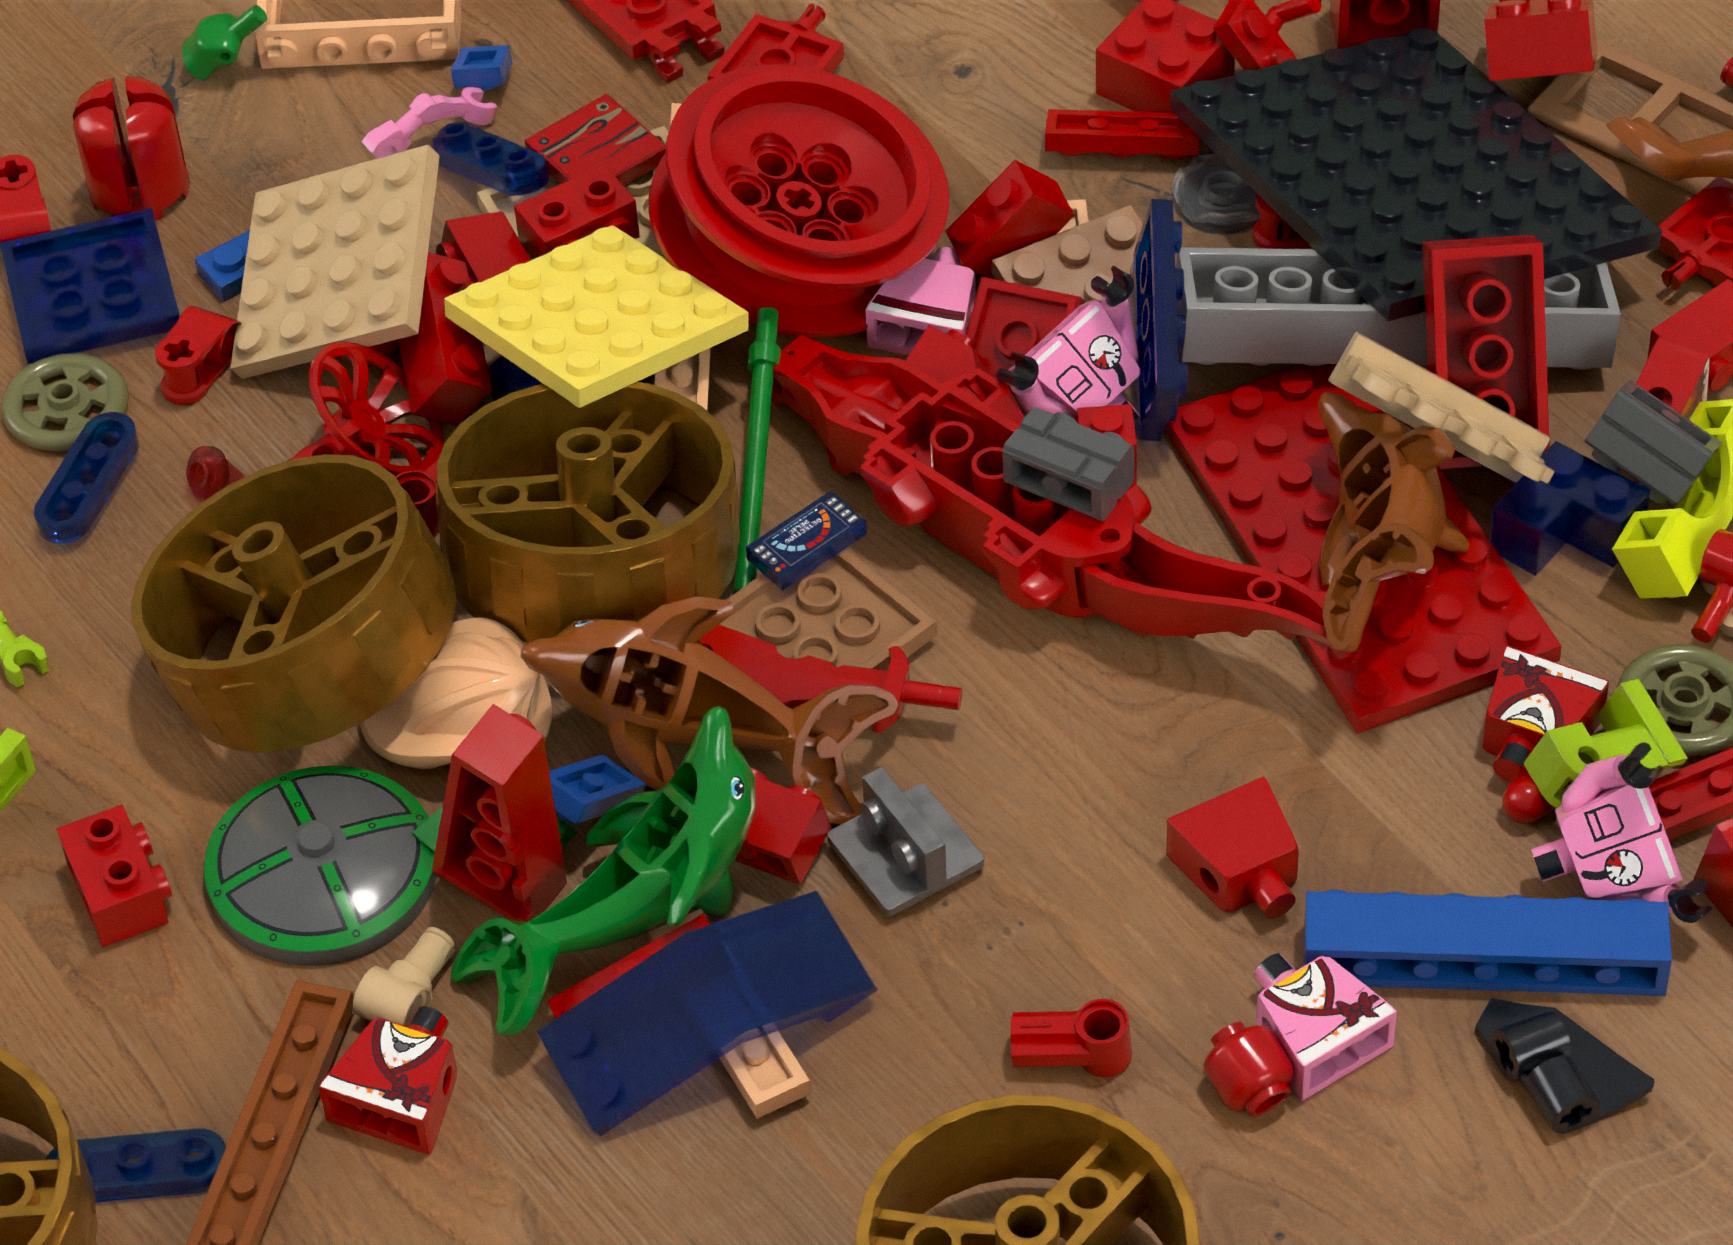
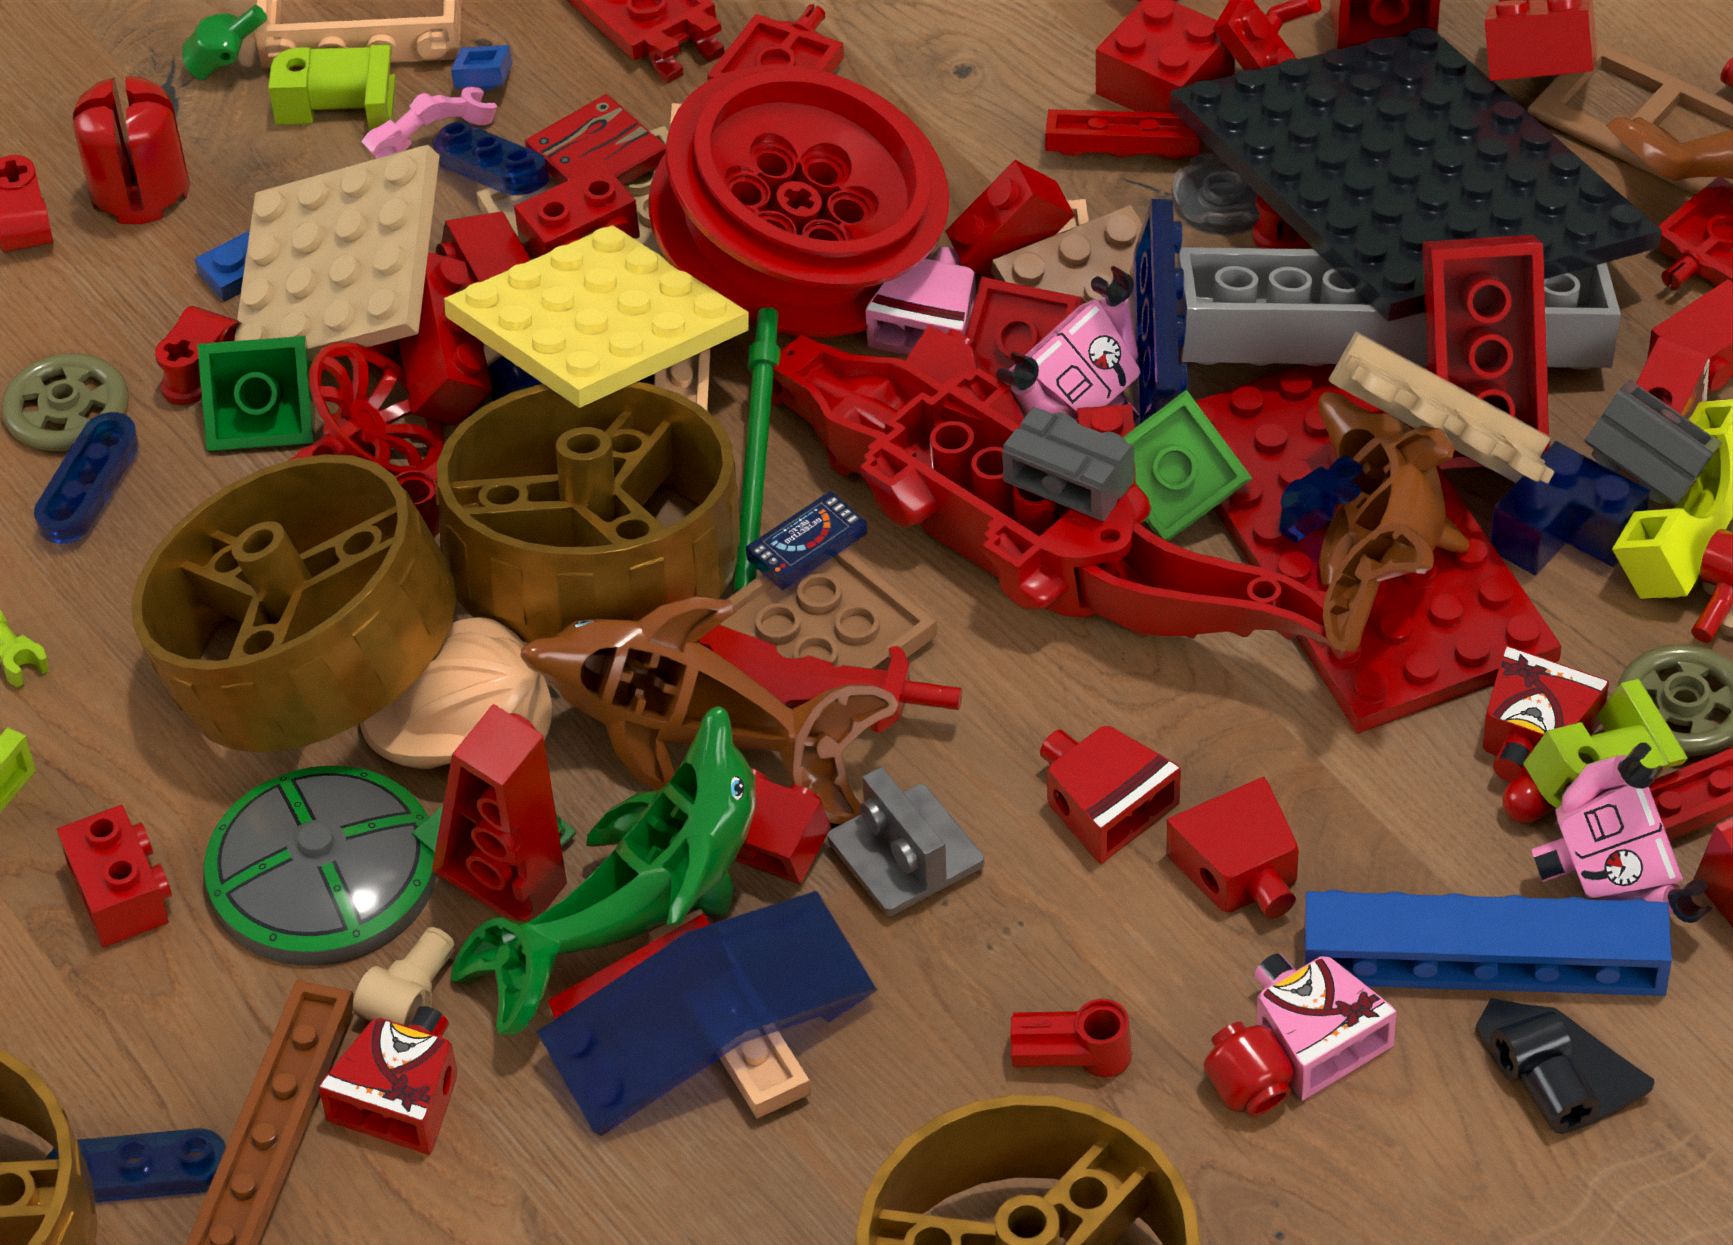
clear blue plate [0,208,180,364] -> none
clear red plate [186,446,246,500] -> none
blue plate [549,754,647,824] -> none
none -> green slope [197,336,315,451]
none -> lime piece [268,45,396,132]
none -> red torso [1040,726,1181,864]
none -> bright green tile [1123,390,1253,541]
none -> clear blue plate [1279,455,1363,543]

